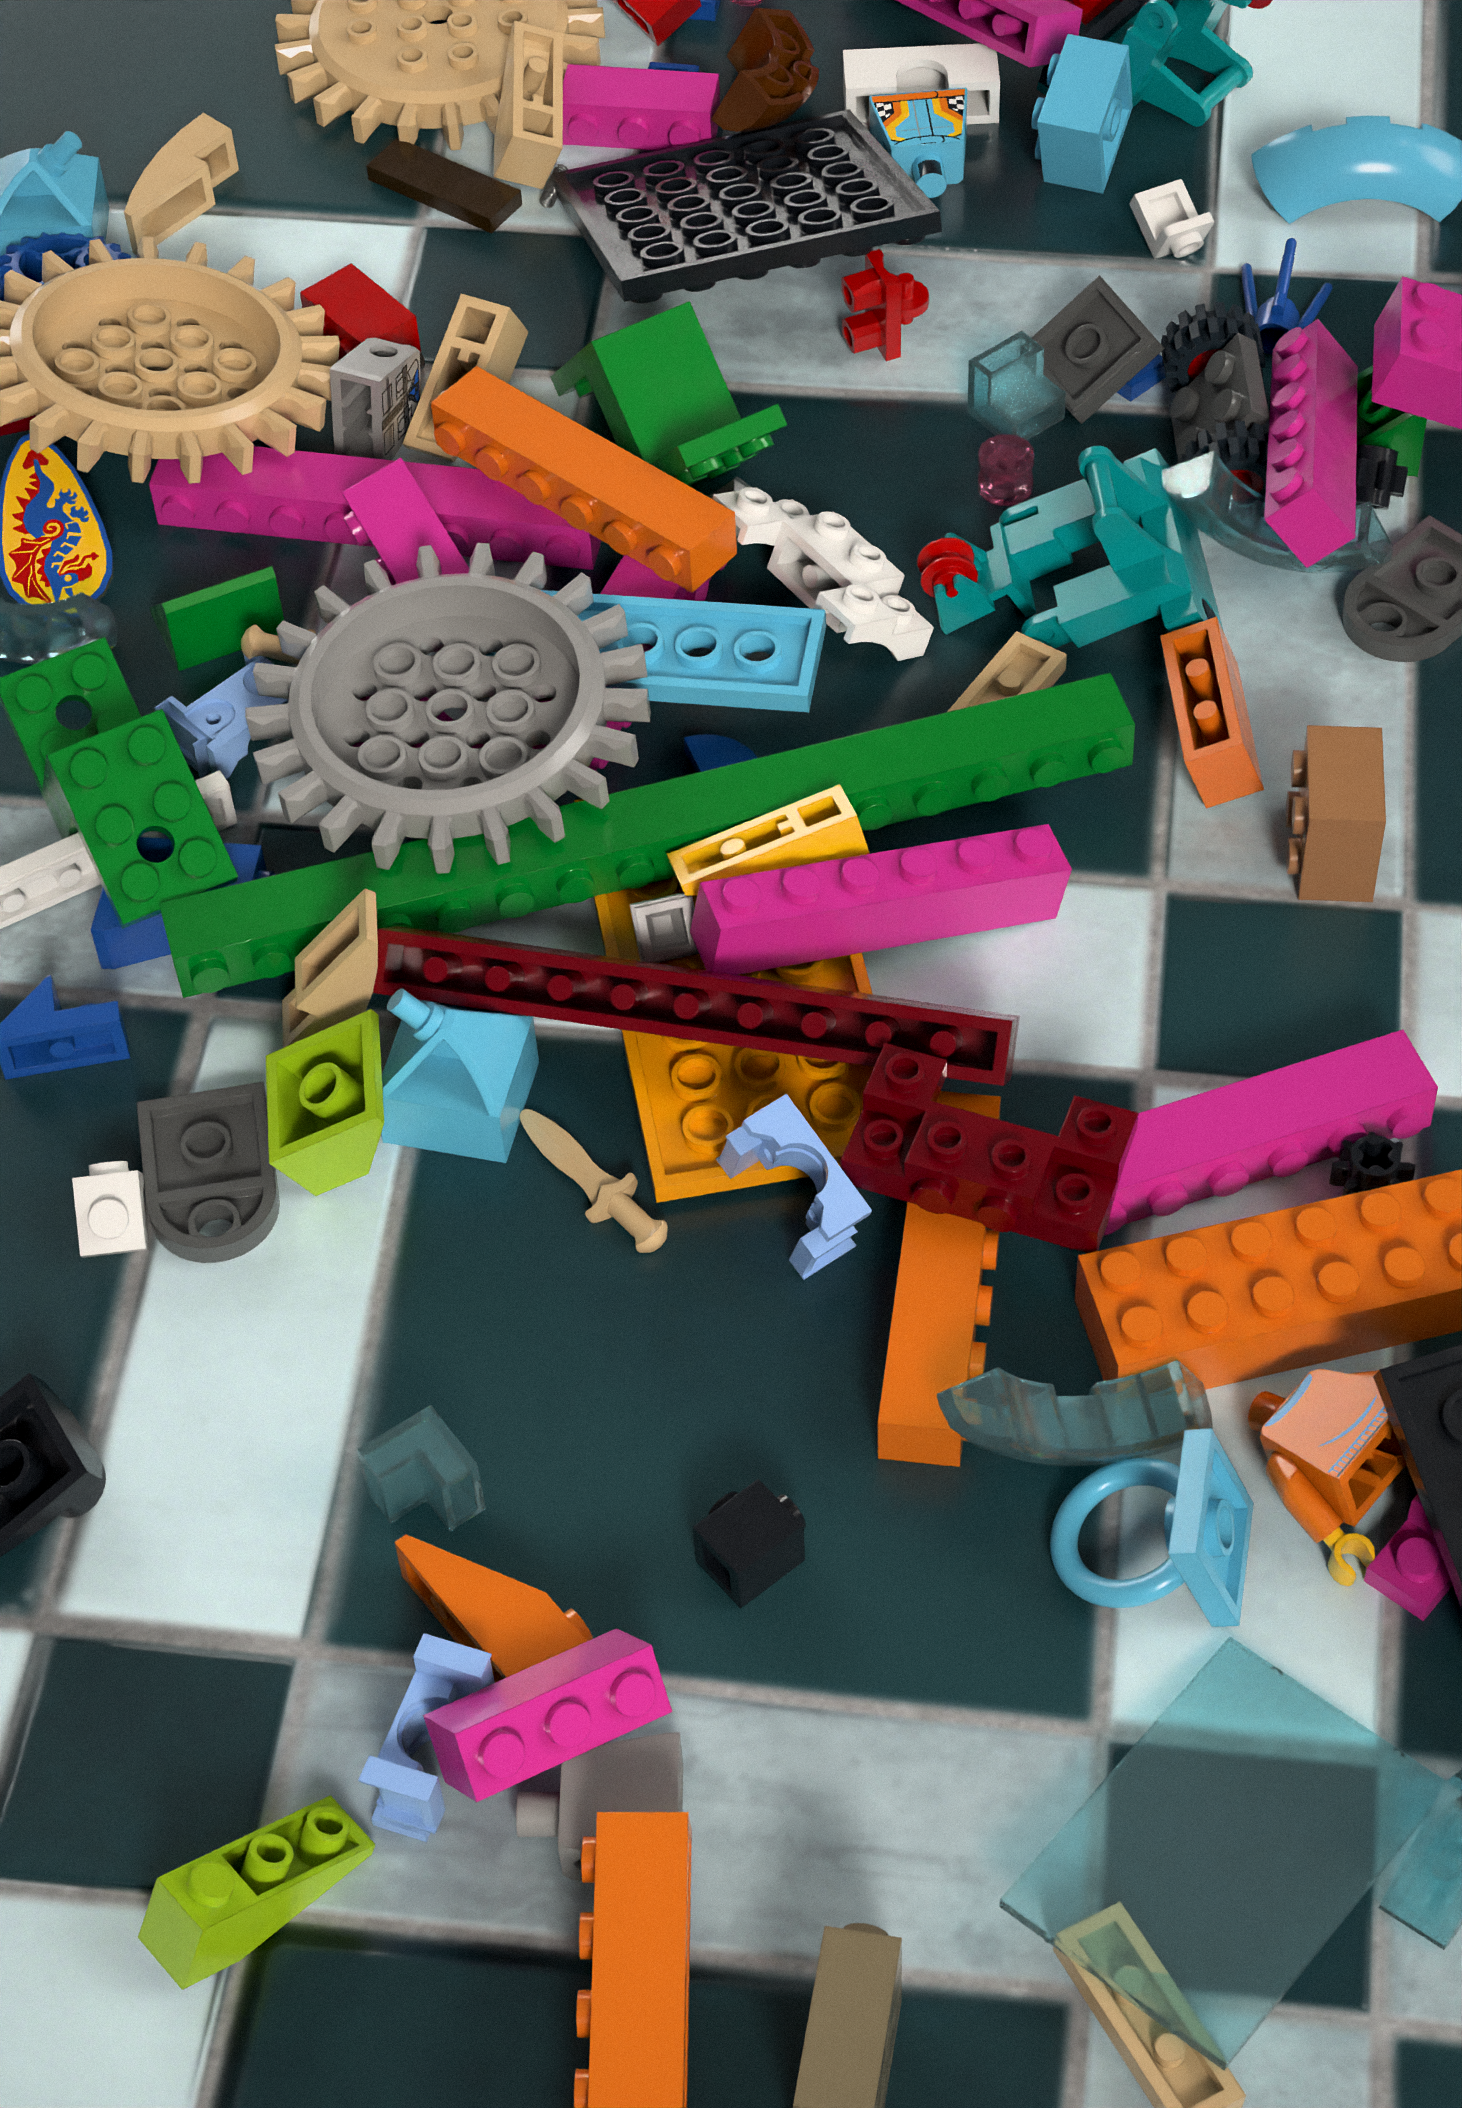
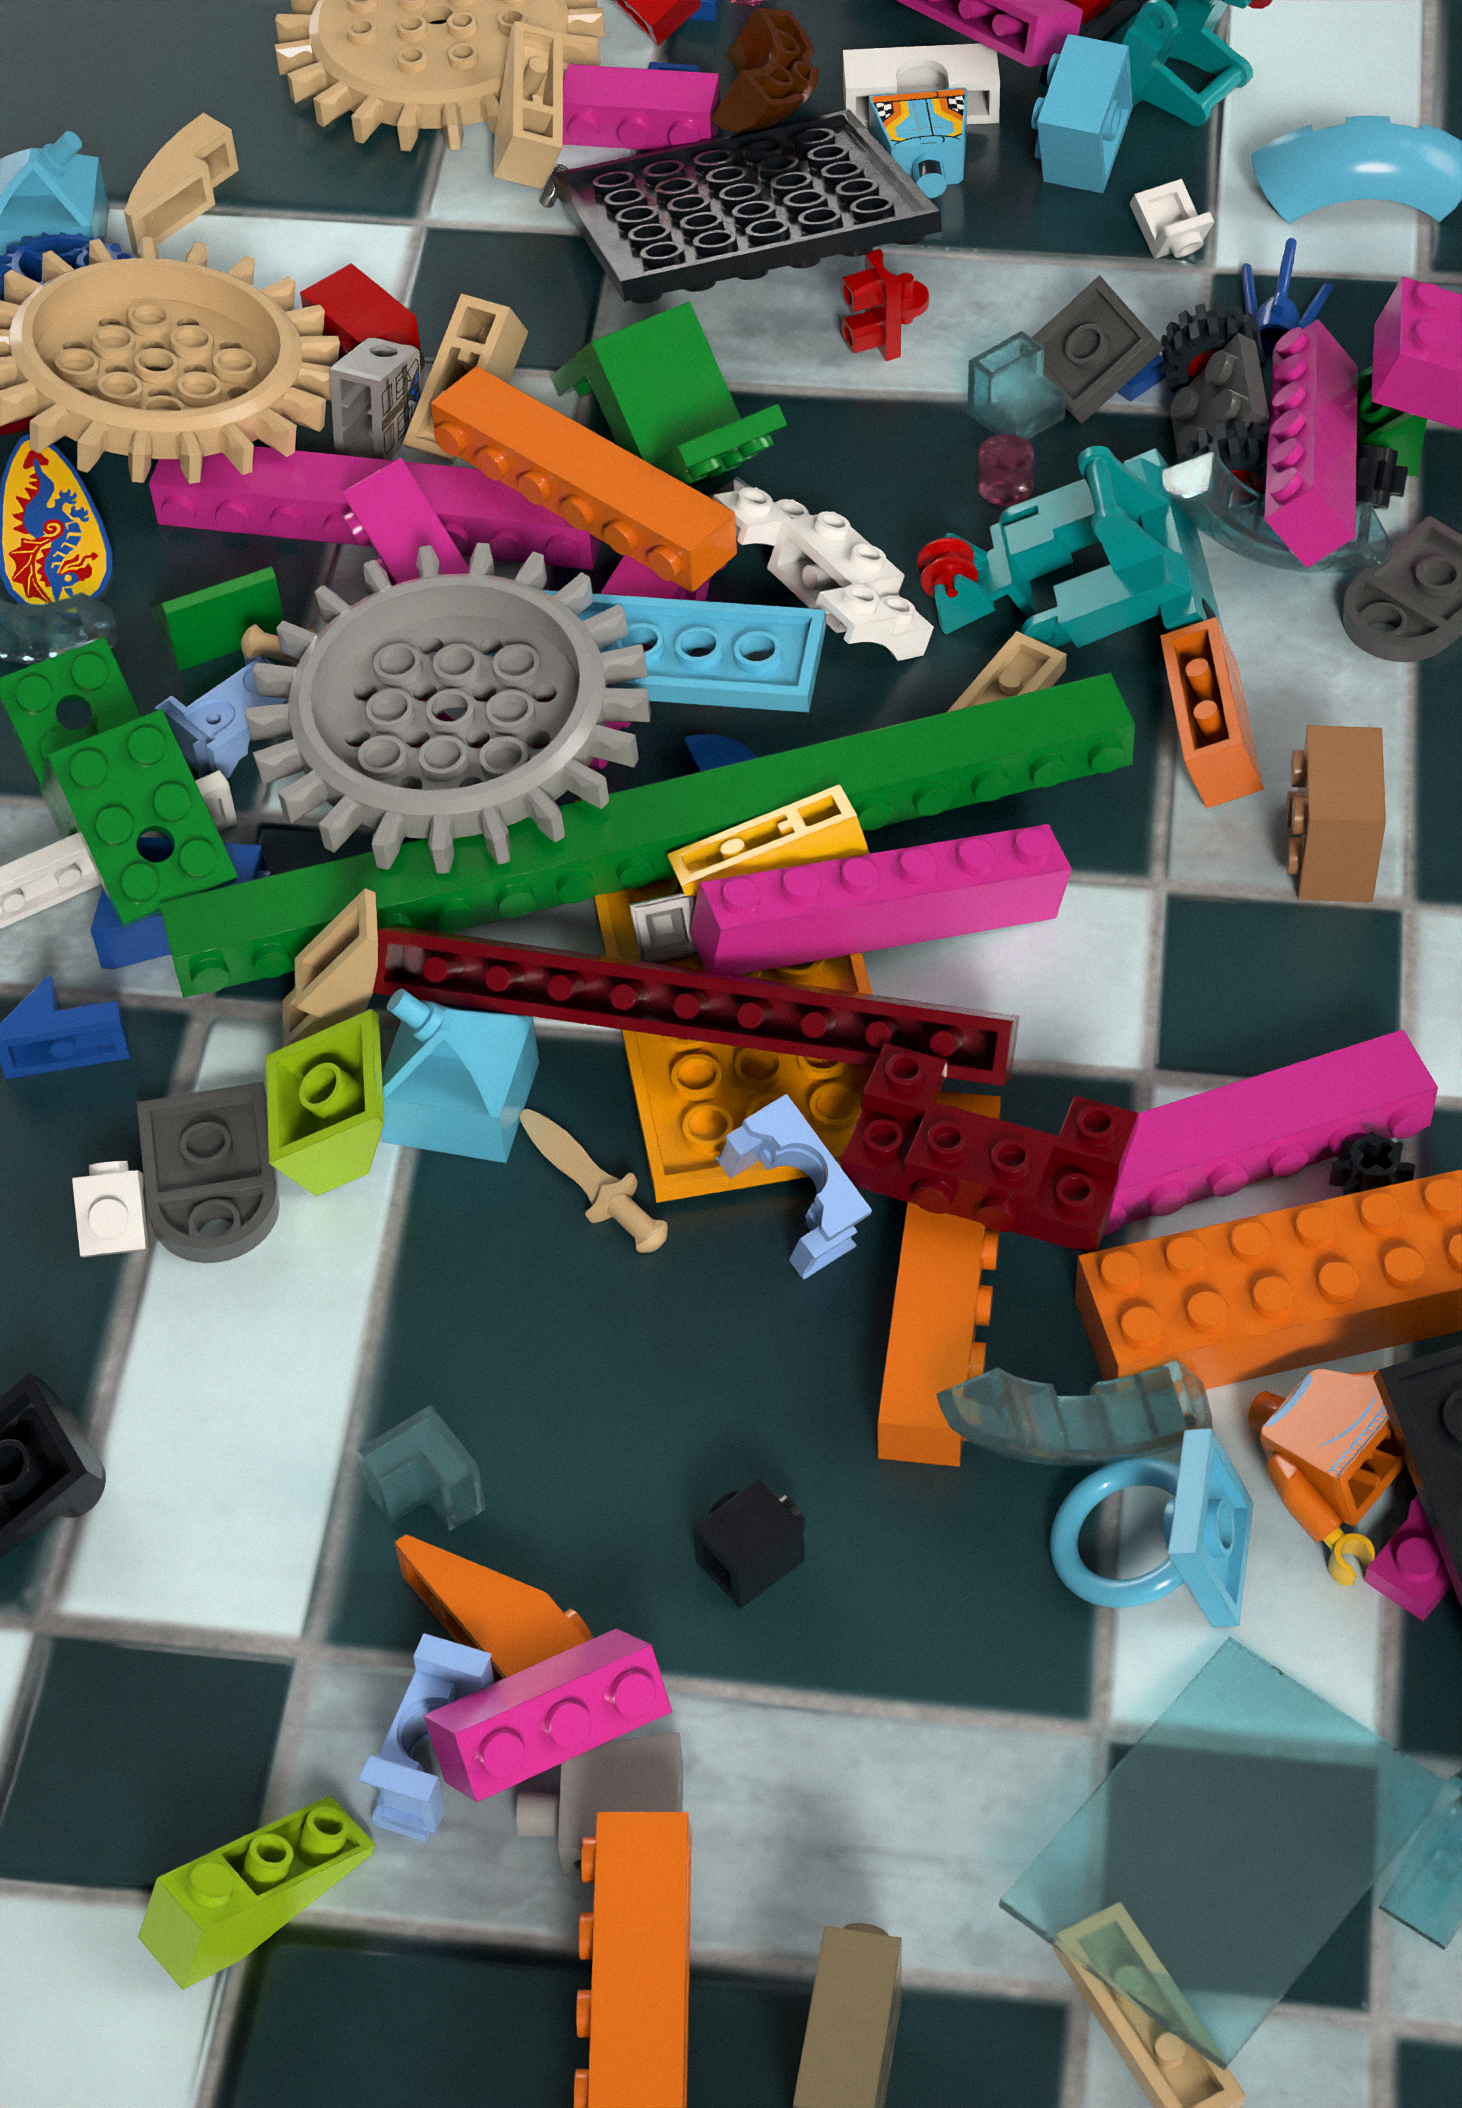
dark brown tile [366,138,522,234] -> none

